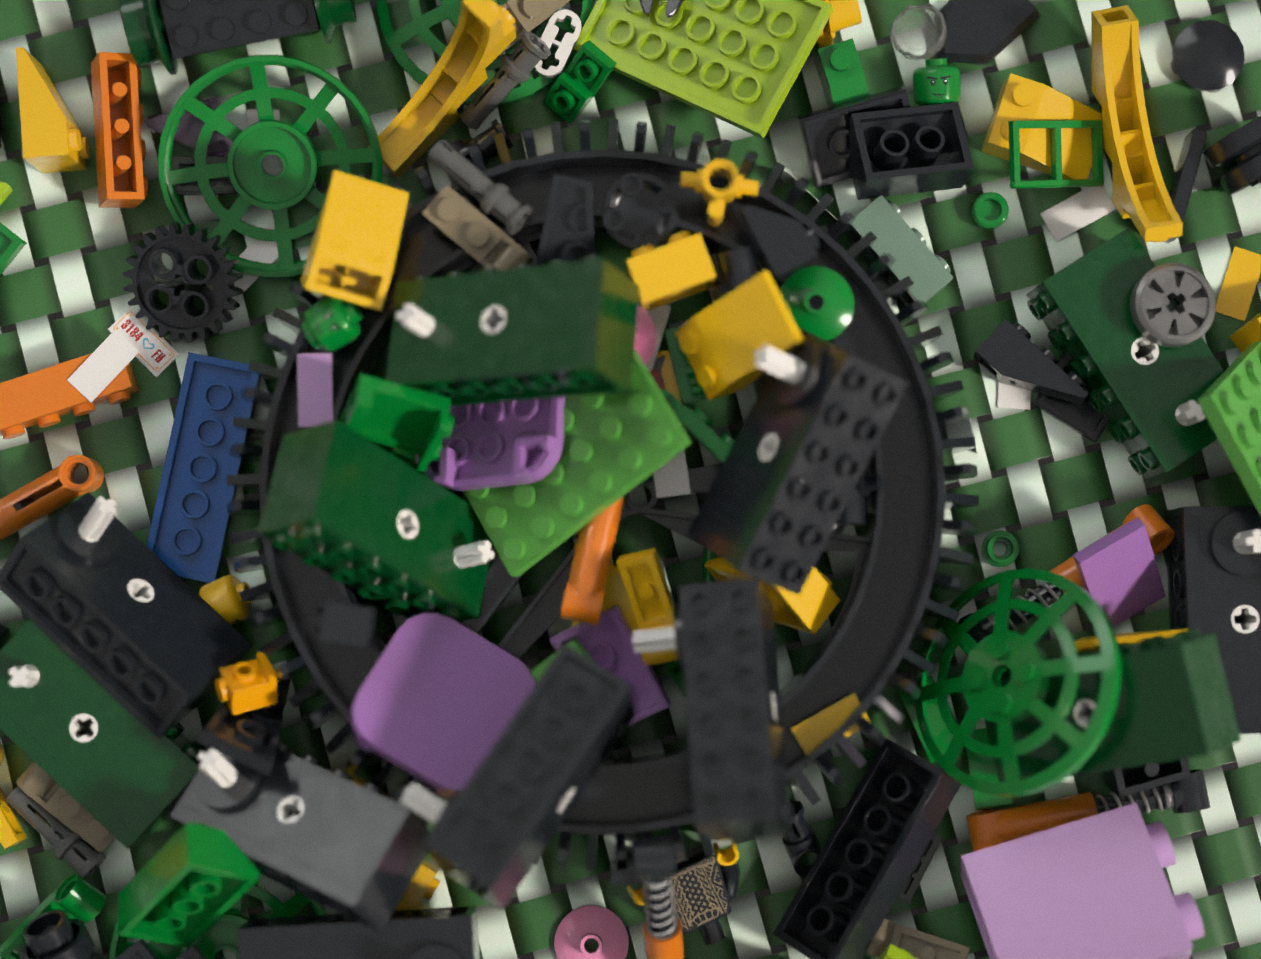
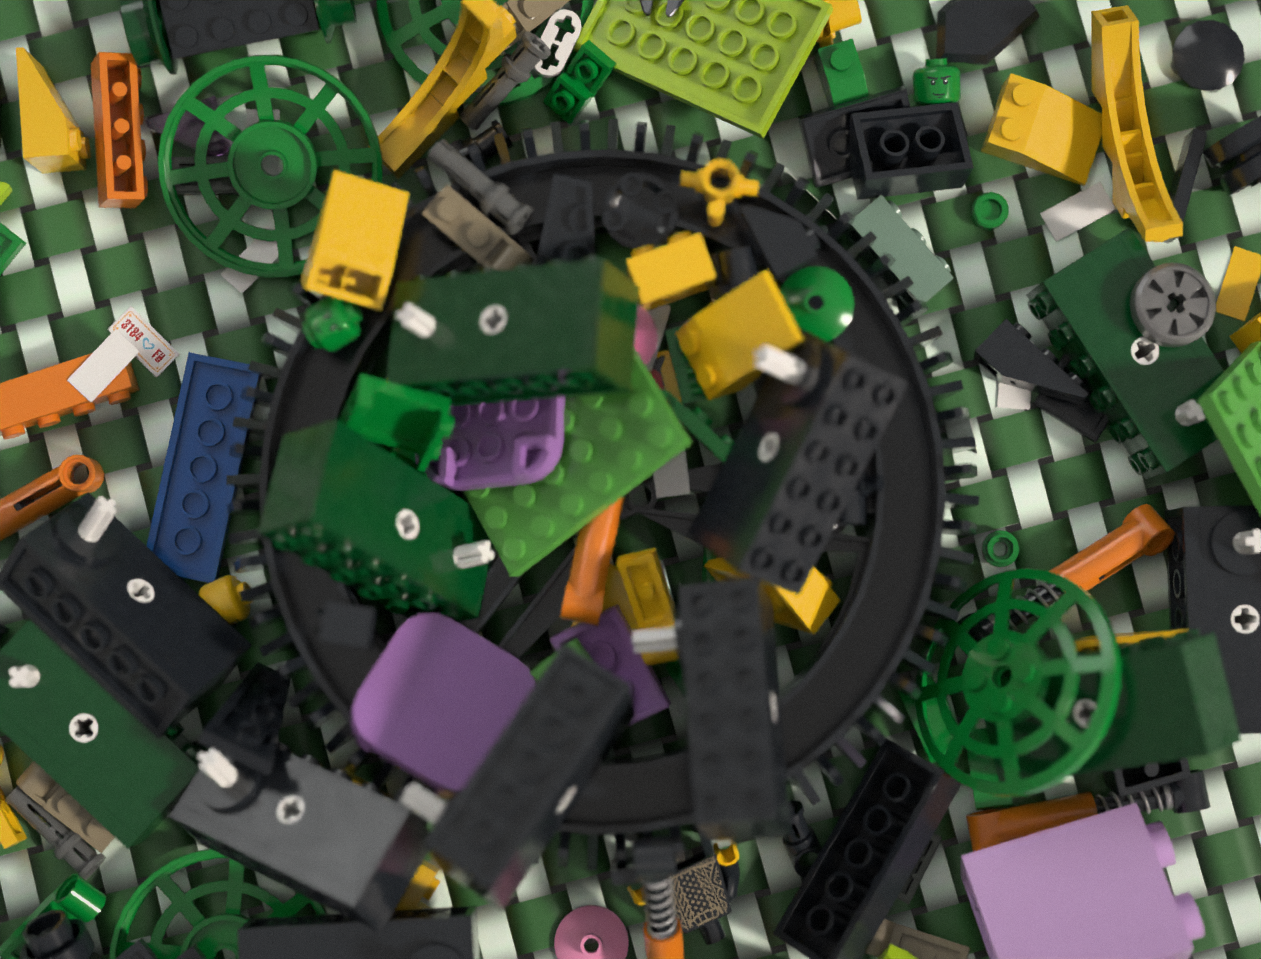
green slope [118,822,259,948] -> none
black gear [123,222,243,343] -> none
light orange brick [215,652,277,715] -> none
lavender sticker [297,353,333,427] -> none
yellow sticker [791,693,871,755] -> none
clear hair [891,3,947,61] -> none
green window [1008,120,1104,189] -> none
medium lavender tile [1073,518,1166,627] -> none

